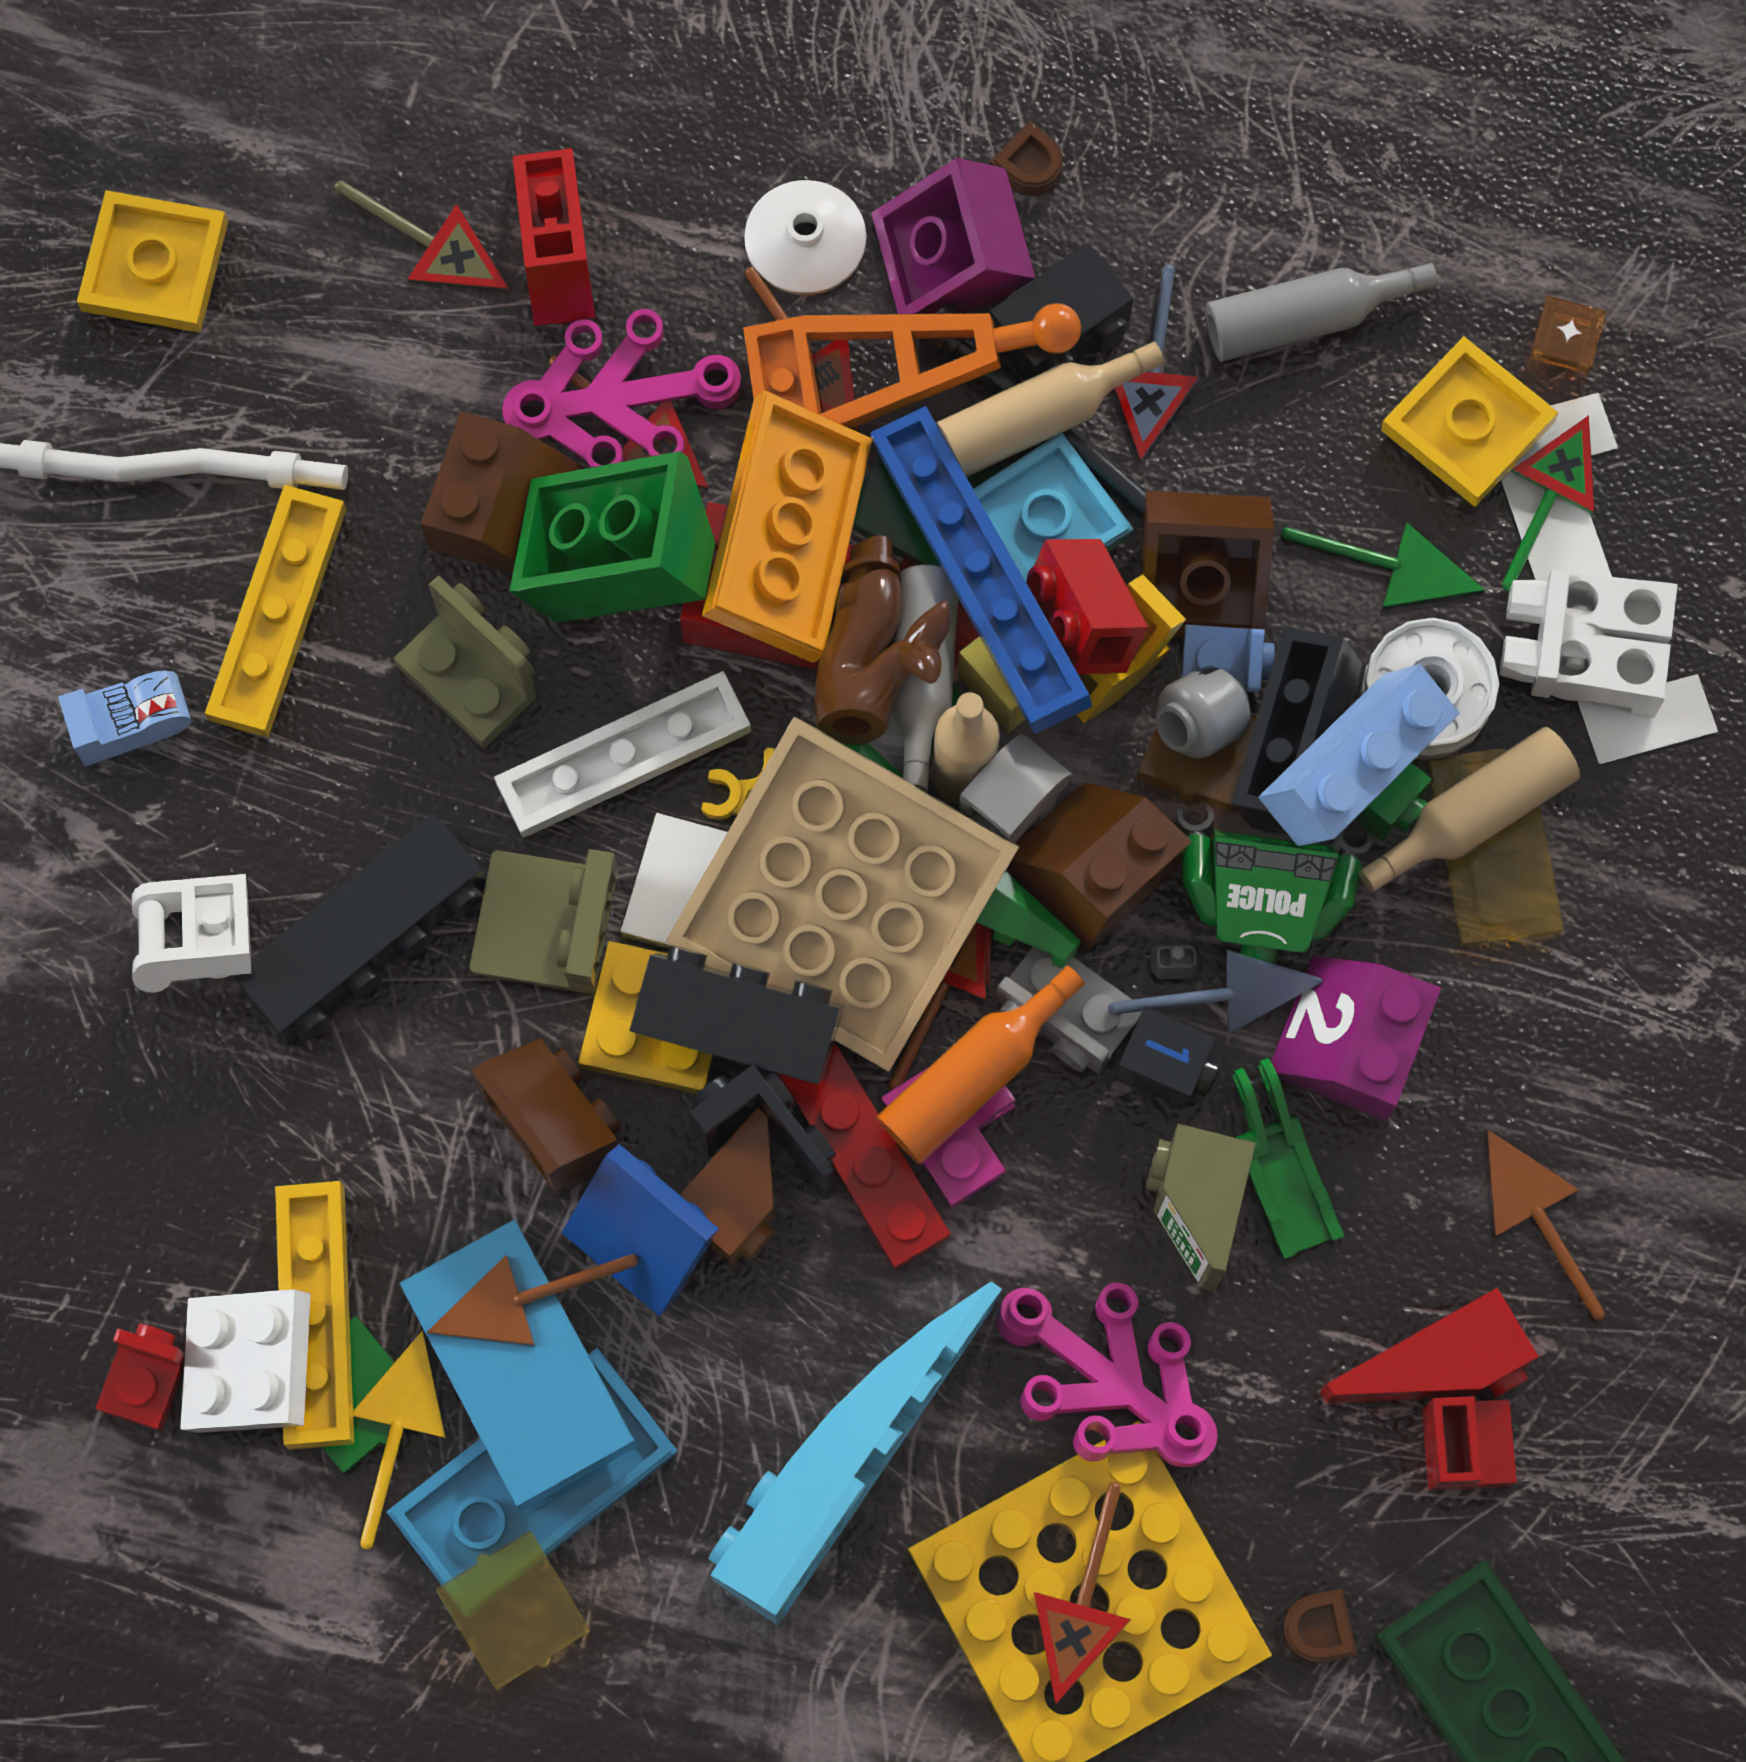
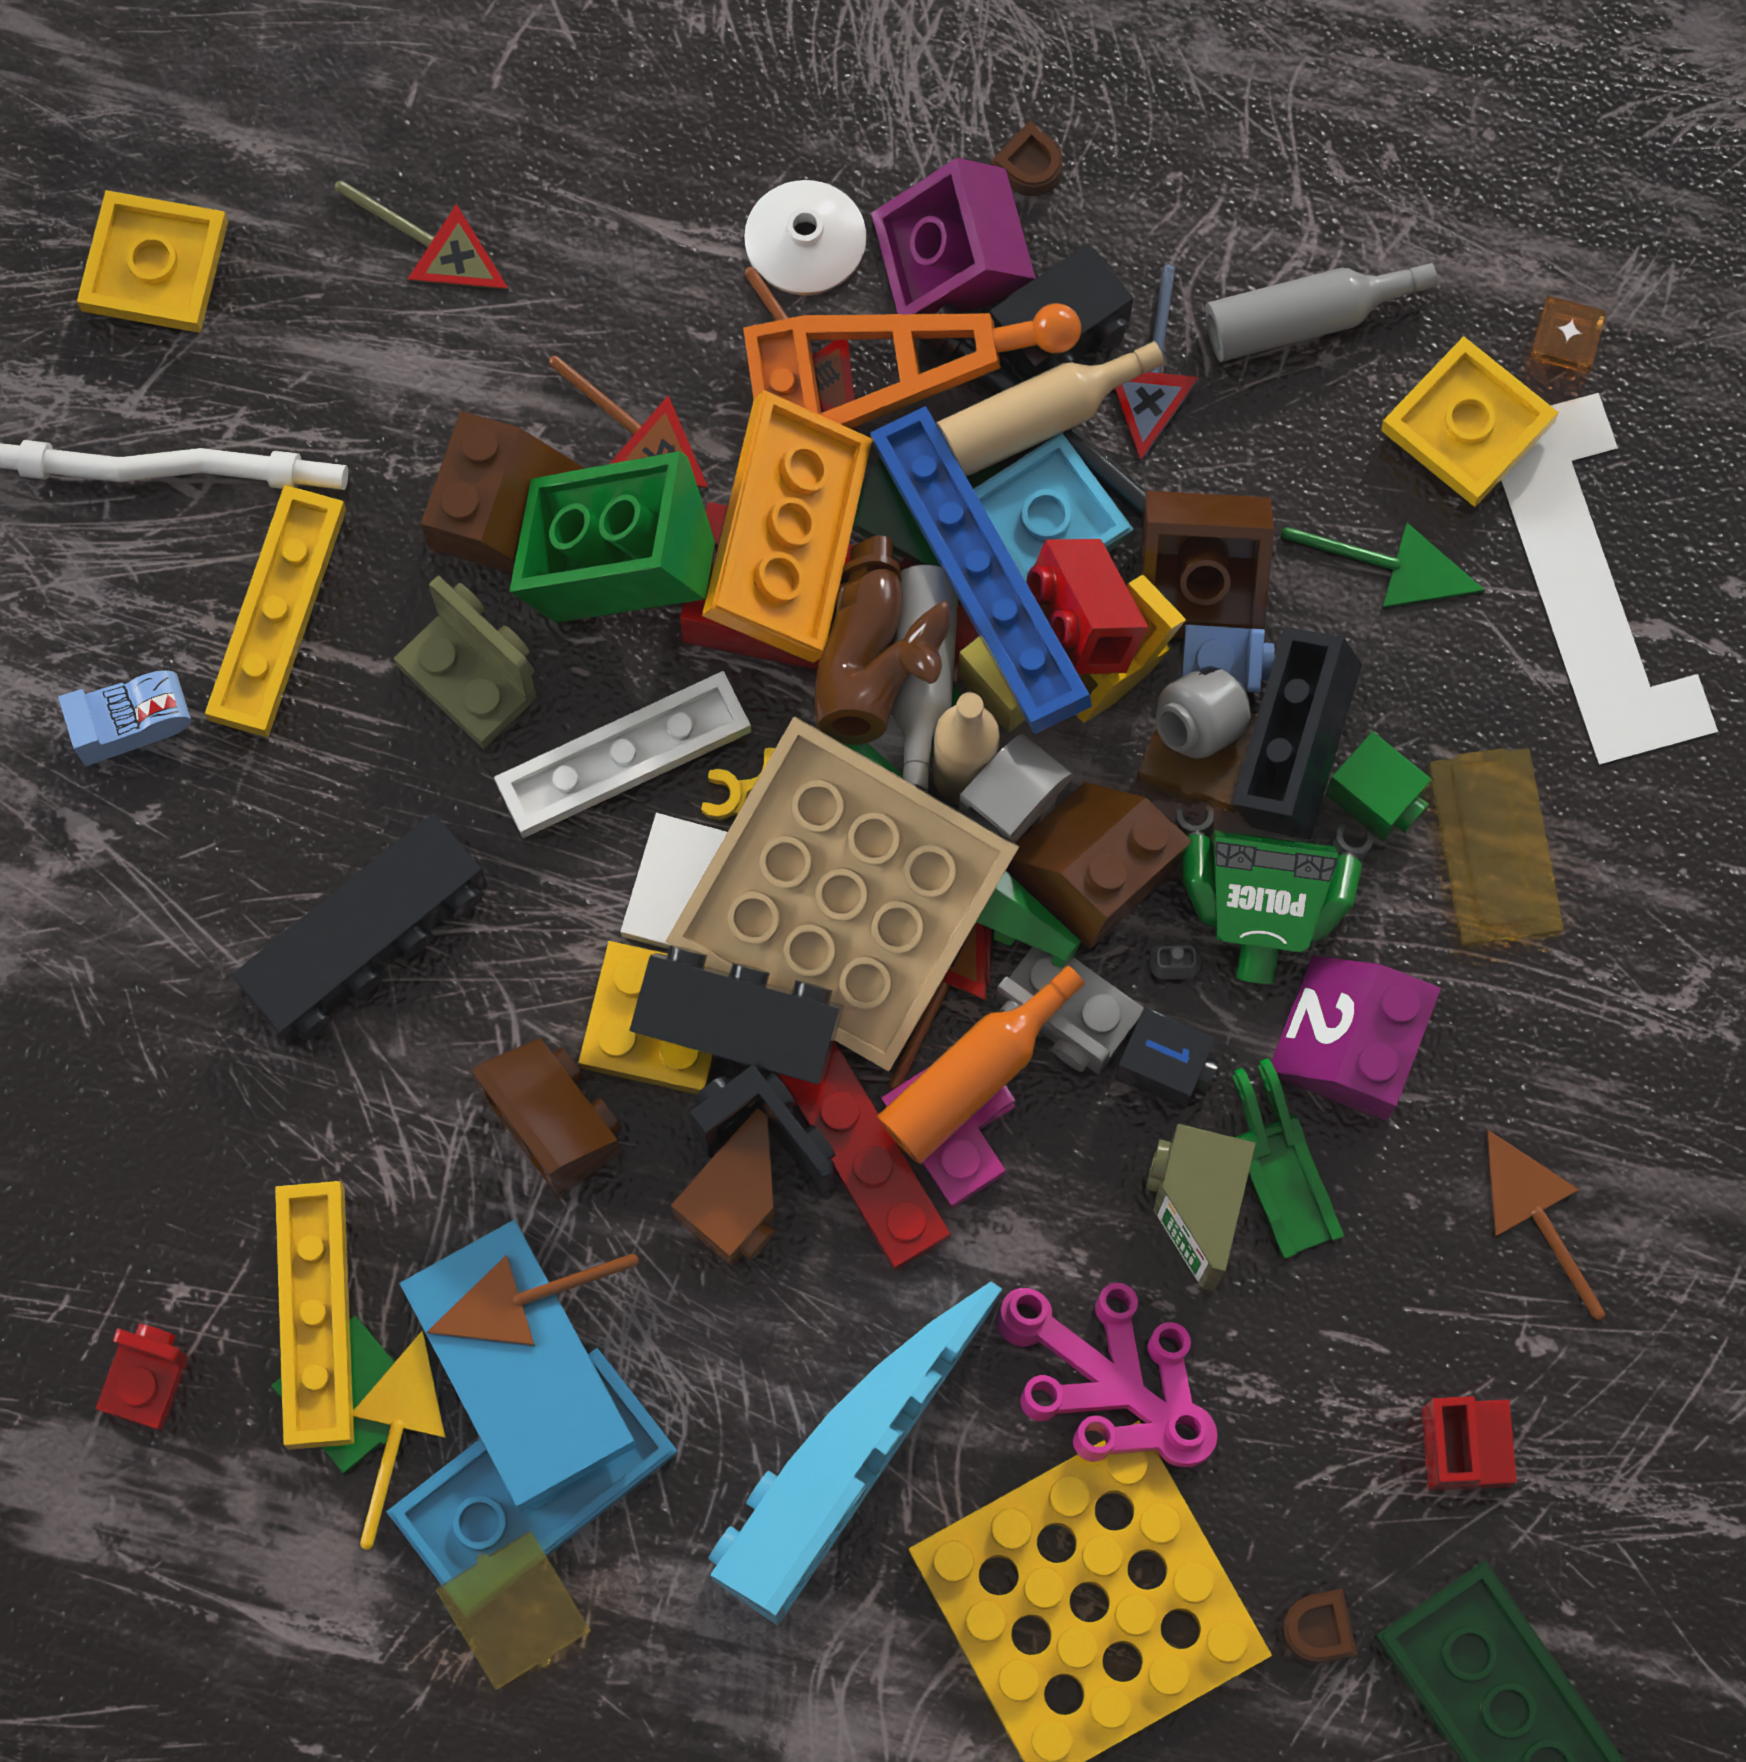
white plate [132,874,251,993] -> none
white plate [181,1289,311,1433] -> none
olive bracket [470,849,618,995] -> none
dark pink plant [502,309,741,468] -> none
red slope [512,148,595,326] -> none
blue tile [561,1144,719,1317] -> none
piece [1034,1481,1131,1704] -> none
sand blue piece [1108,950,1323,1034] -> none
light blue brick [1258,664,1460,846] -> none
red slope [1320,1287,1539,1403] -> none
white wheel [1359,618,1499,760] -> none
tan piece [1359,727,1580,892] -> none
white hips [1499,569,1678,718] -> none
piece [1502,415,1594,591] -> none

